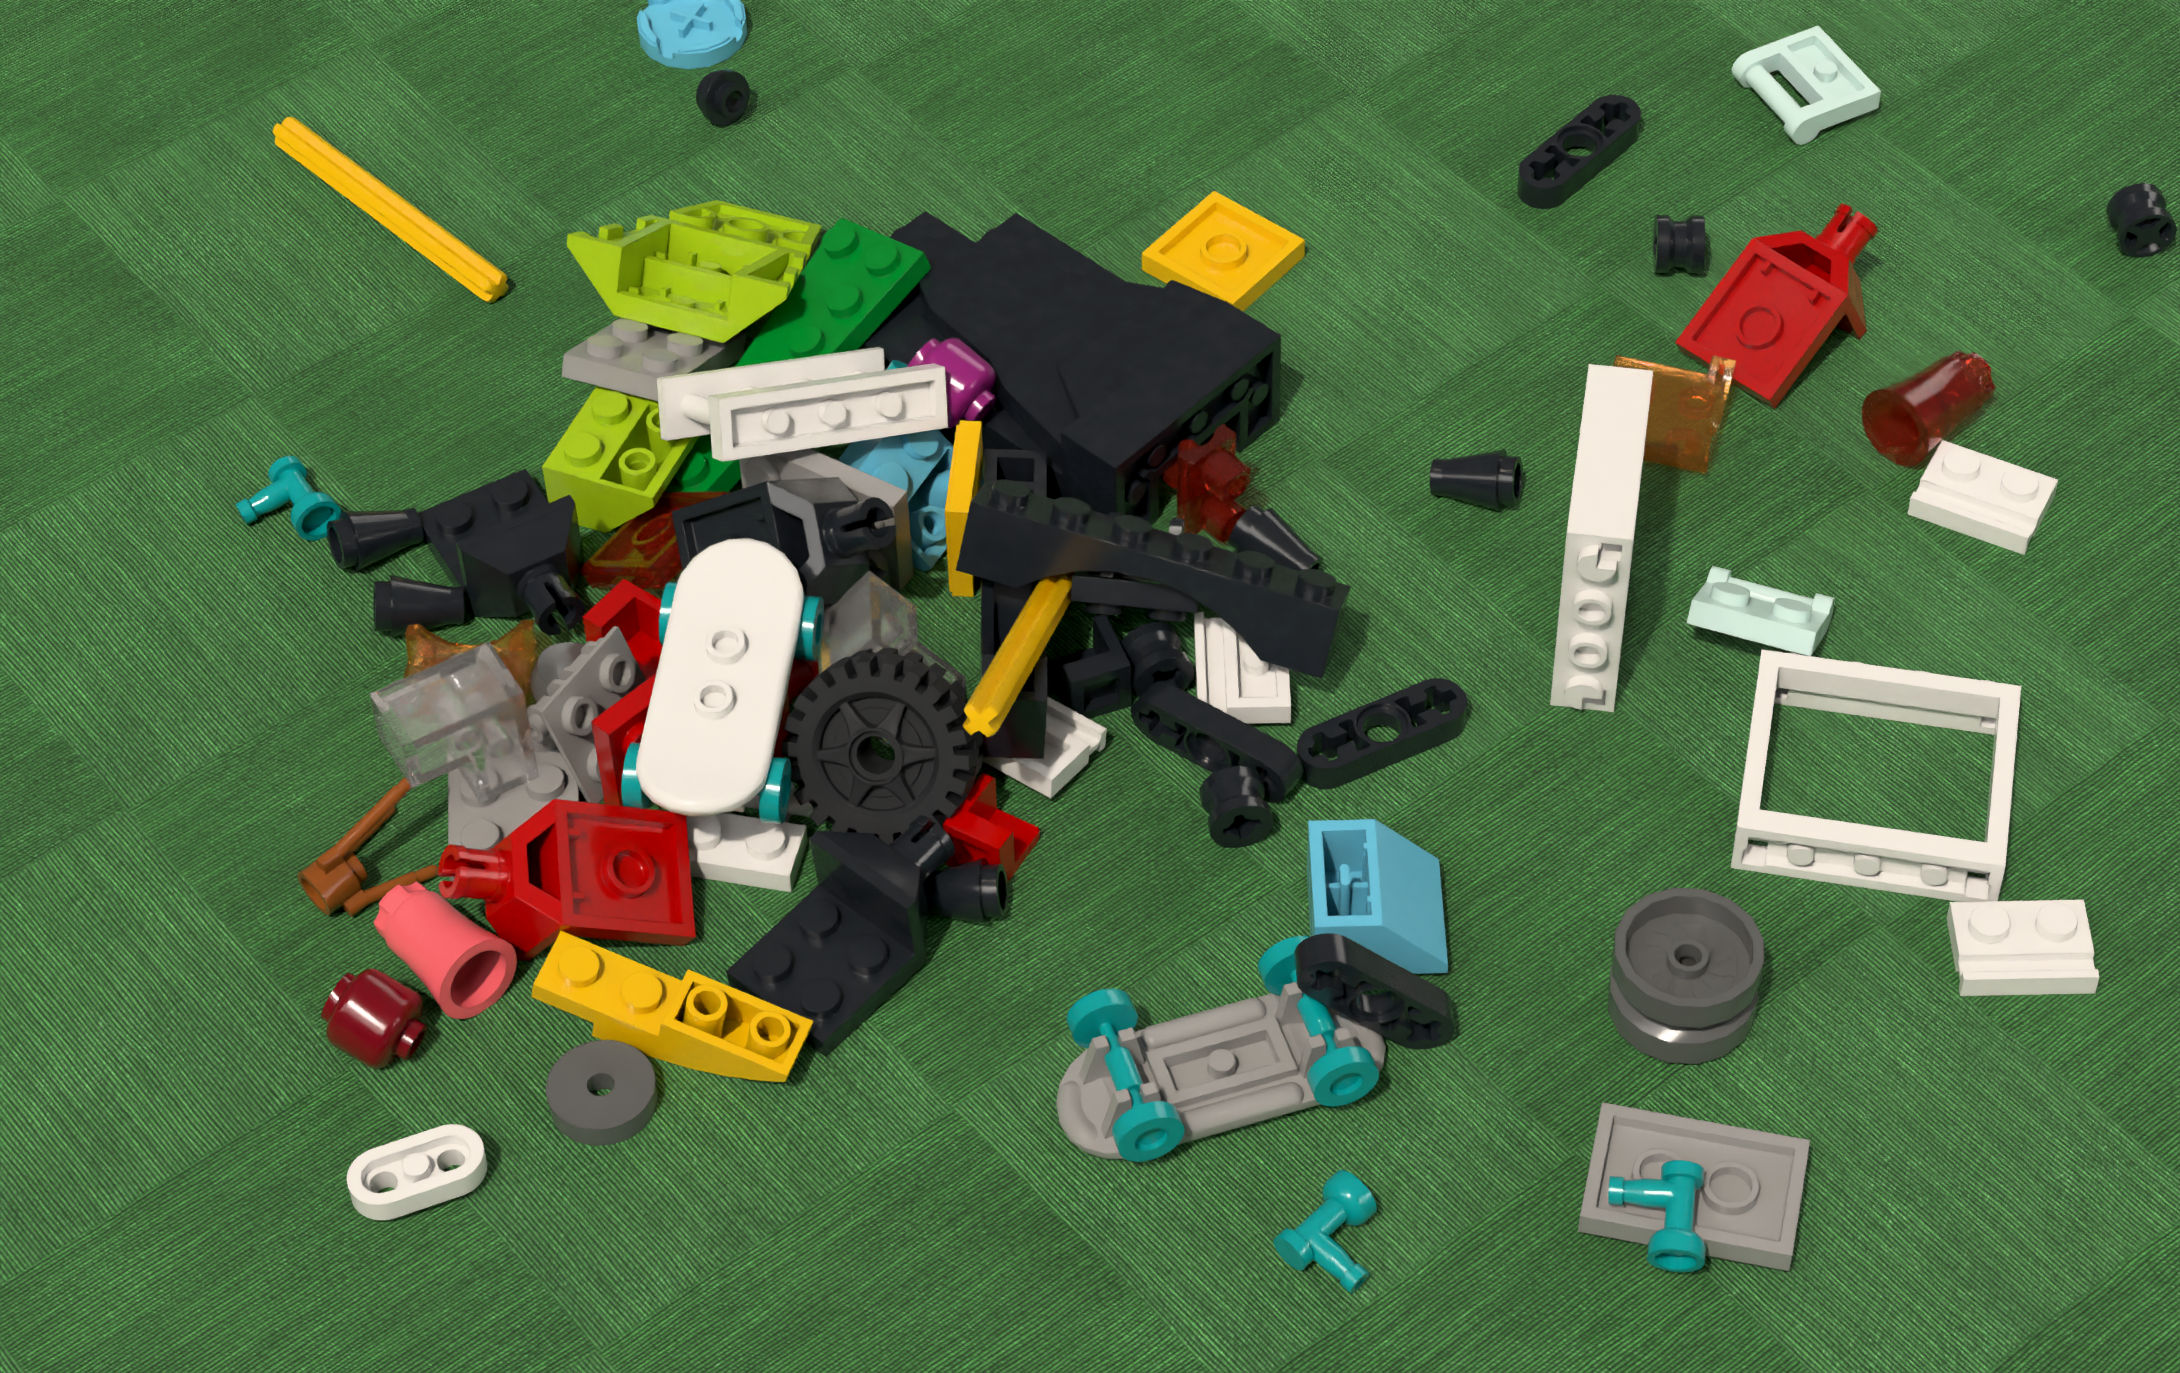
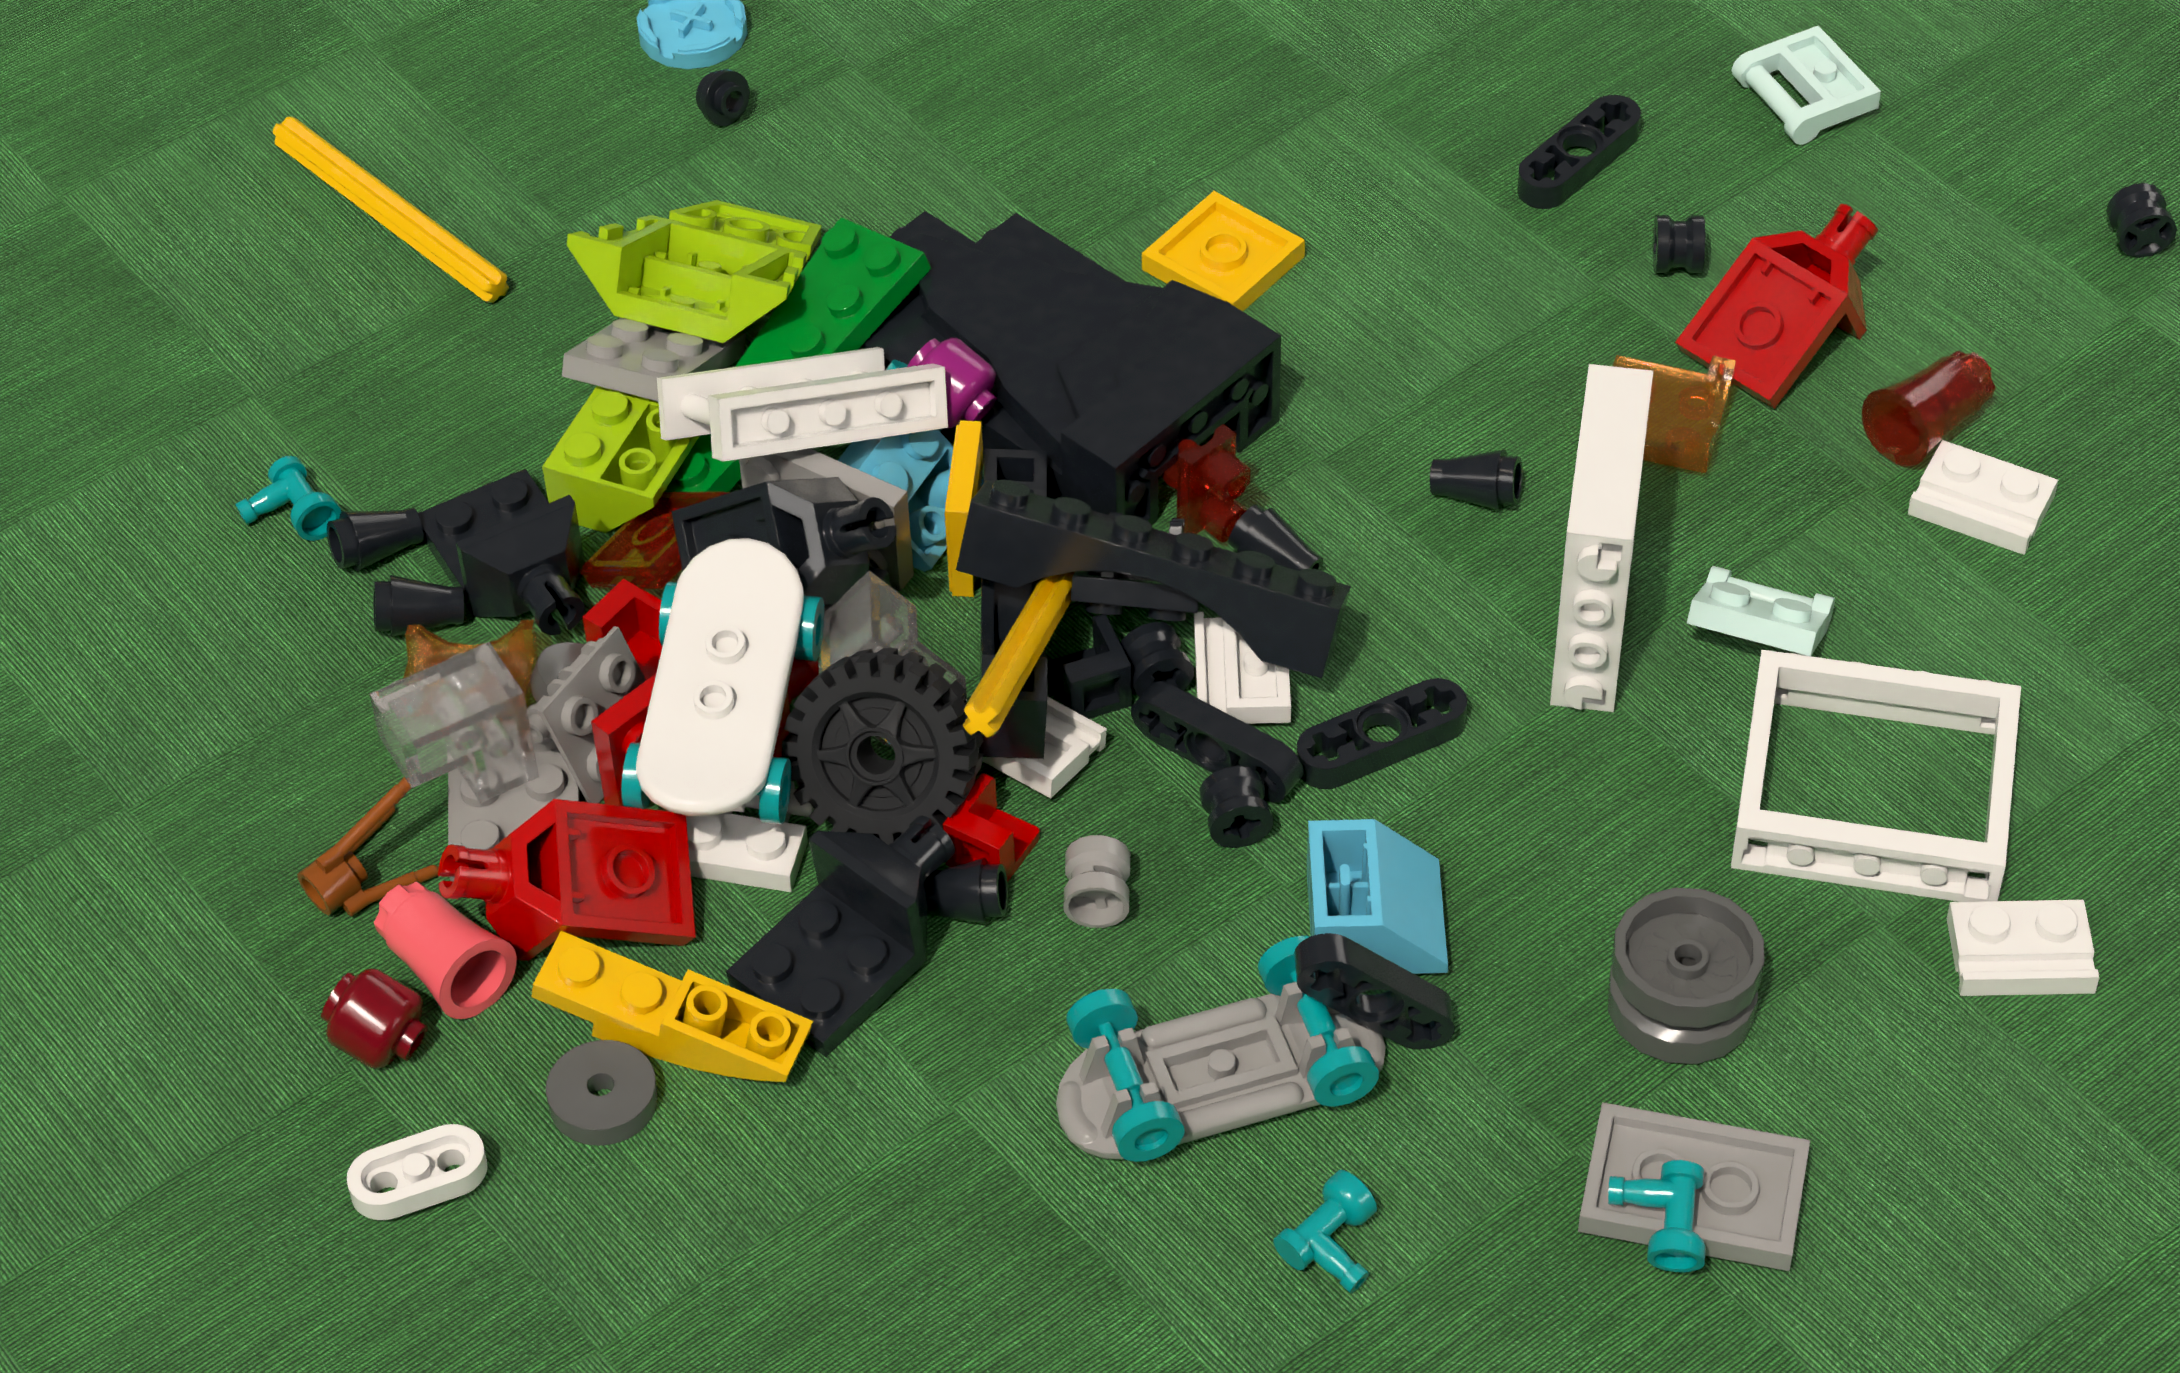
none -> light grey wheel [1064,835,1131,928]

